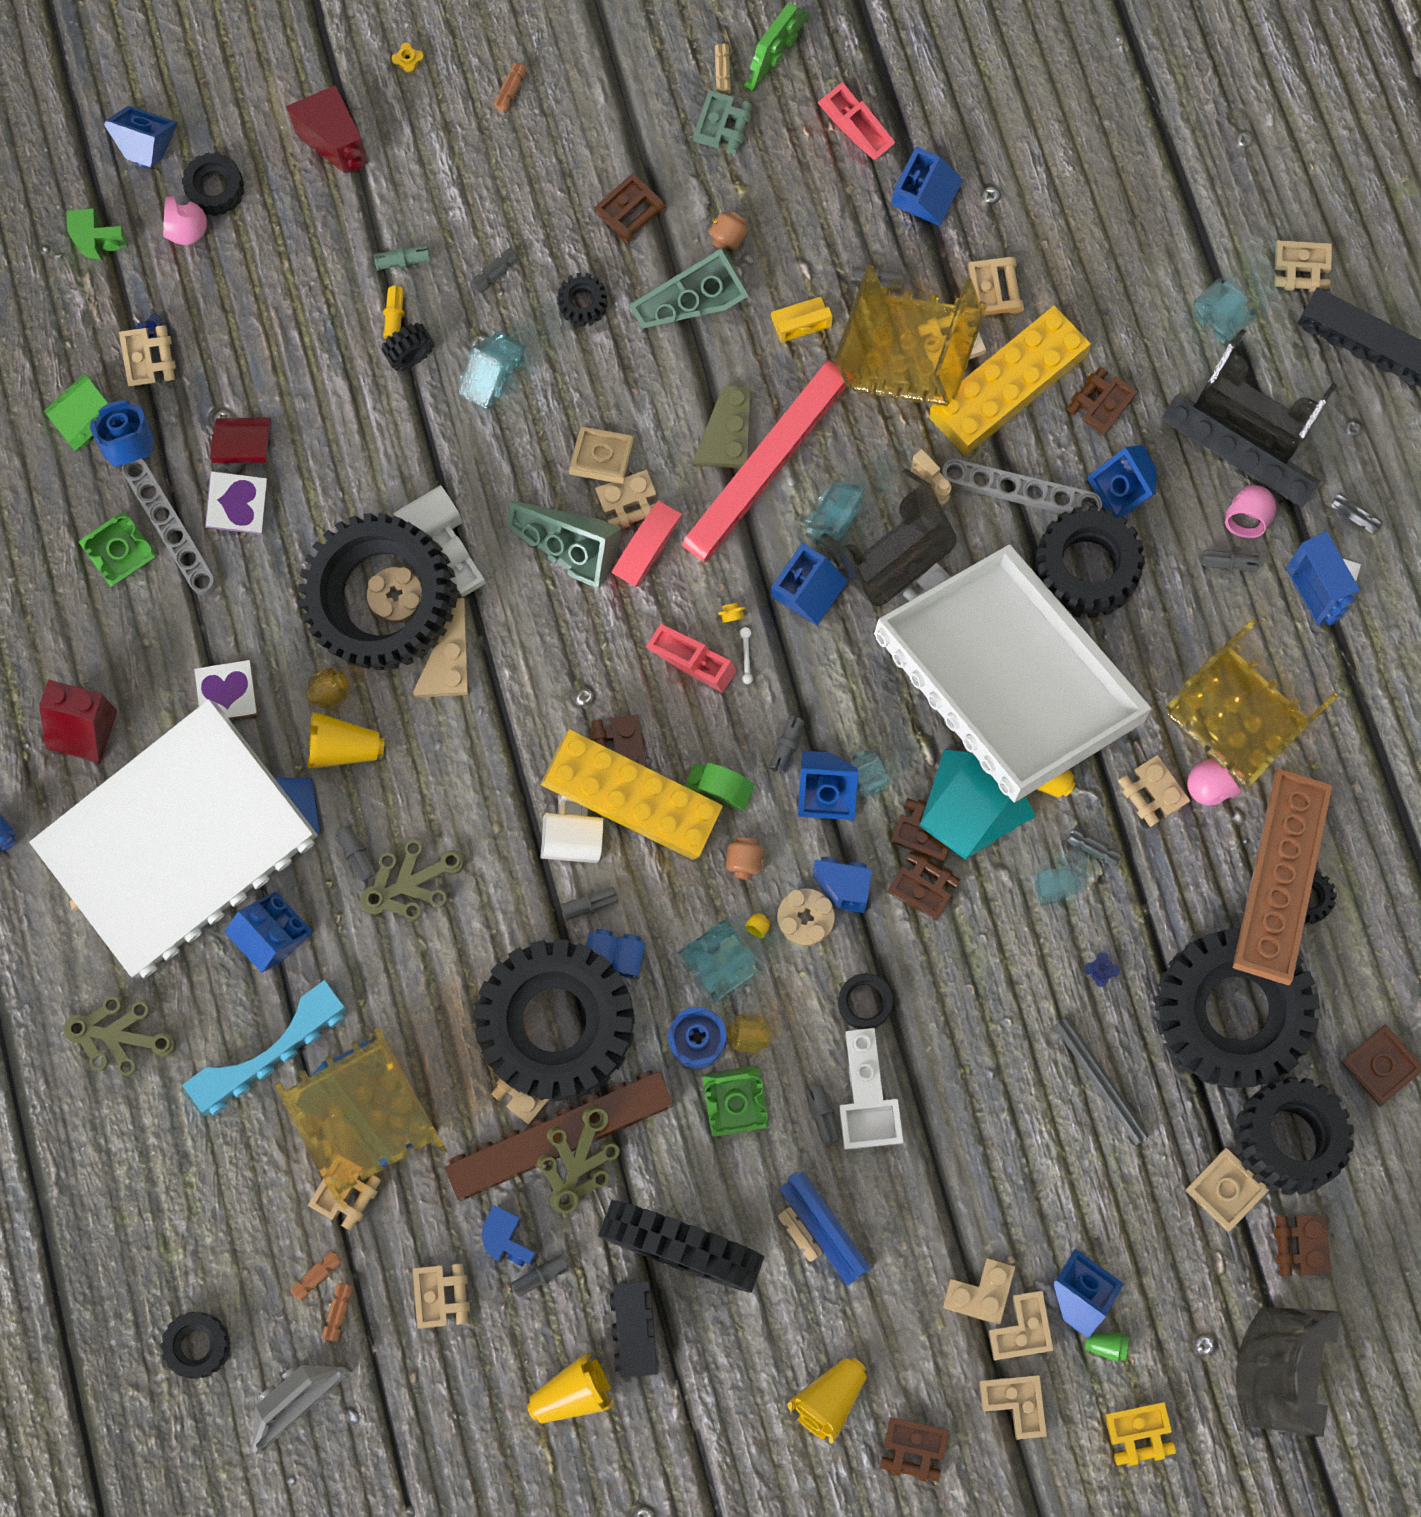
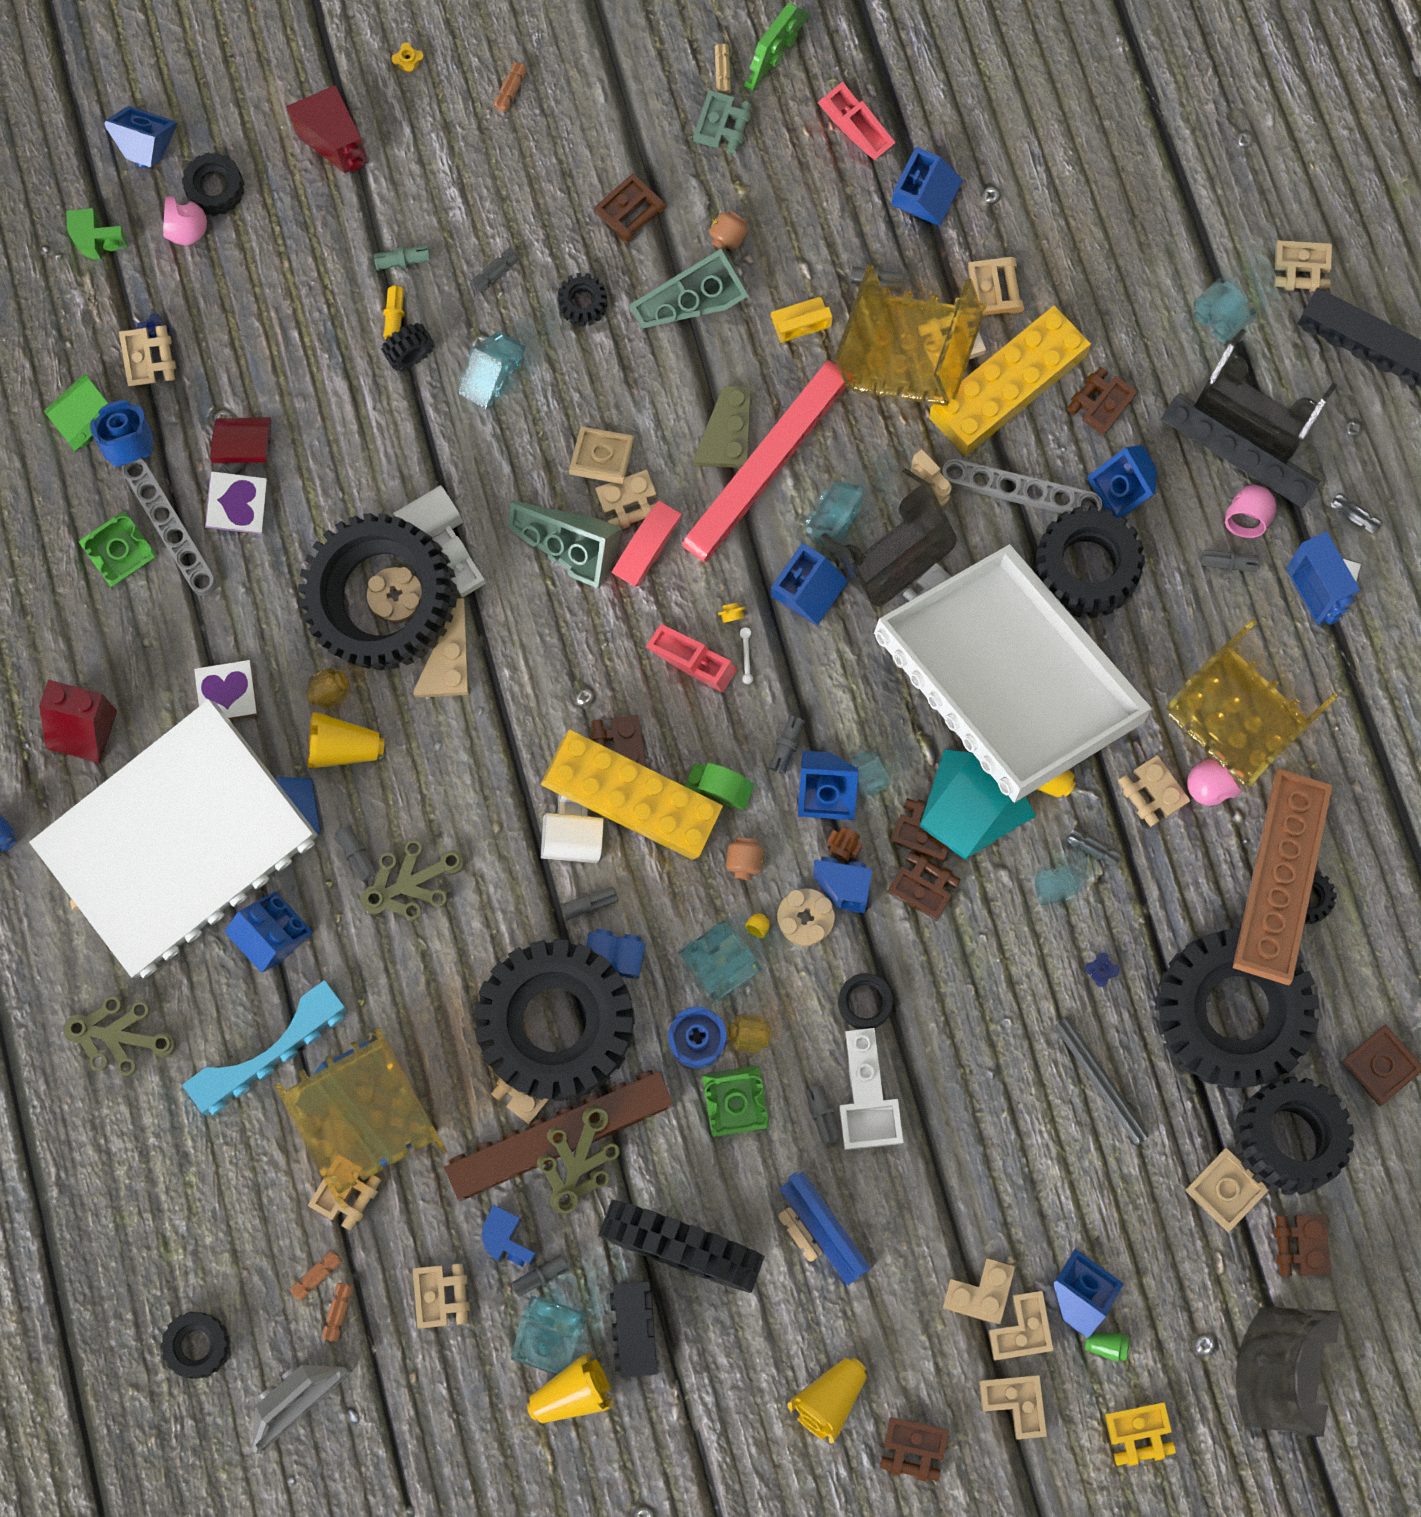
none -> clear light blue slope [511,1294,588,1375]
none -> dark orange gear [826,827,863,862]

